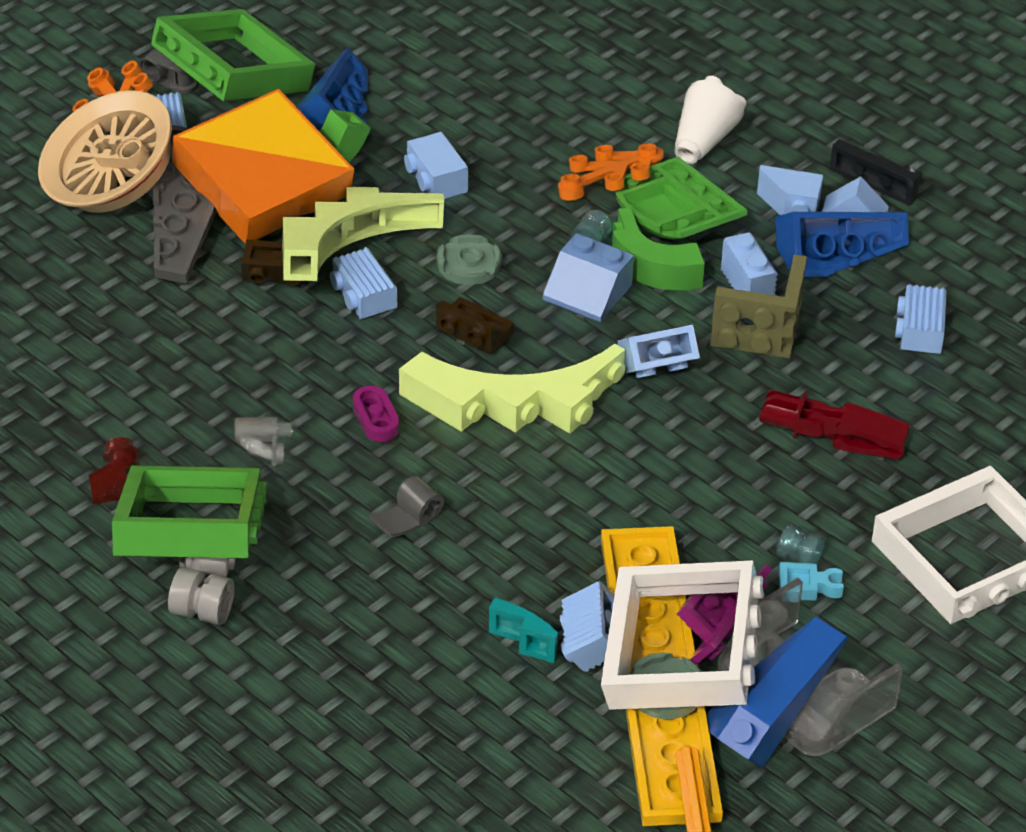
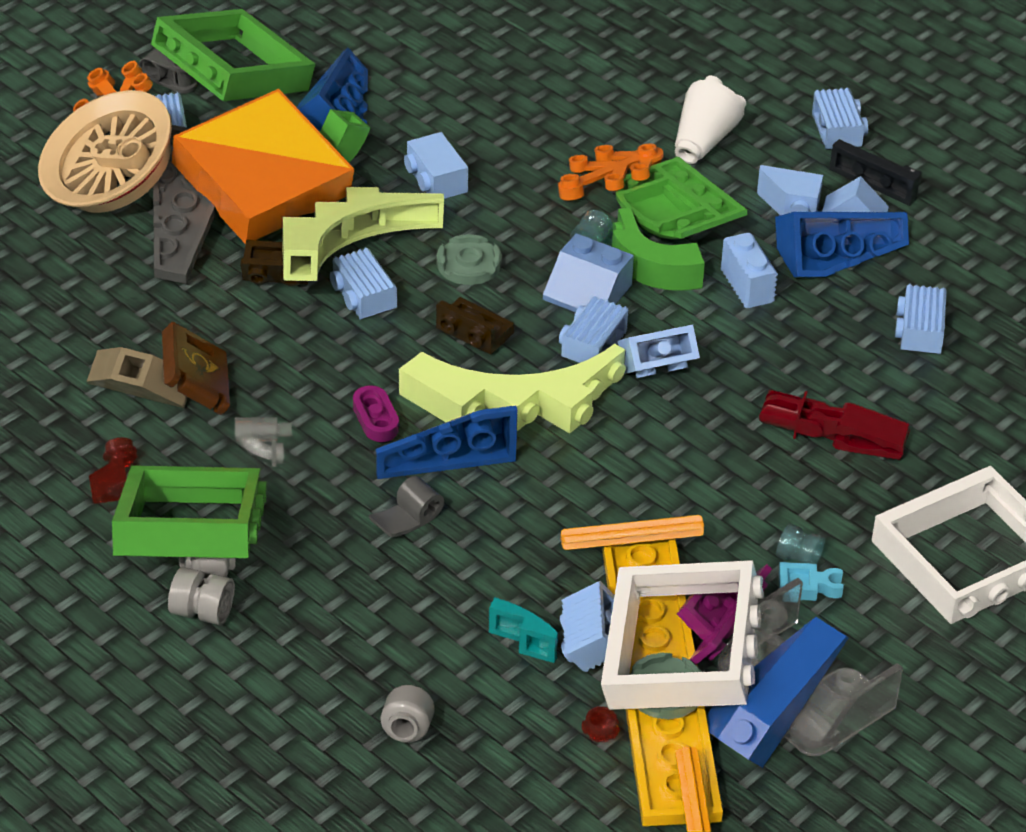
olive bracket [710,254,807,358] -> none
none -> dark tan slope [86,347,188,408]
none -> reddish brown container [162,321,230,415]
none -> blue wedge [376,405,518,479]
none -> light grey head [380,685,435,743]
none -> light blue brick [559,296,628,363]
none -> light orange axle [560,515,704,550]
none -> clear red plate [581,706,620,742]
none -> light blue brick [812,87,868,149]

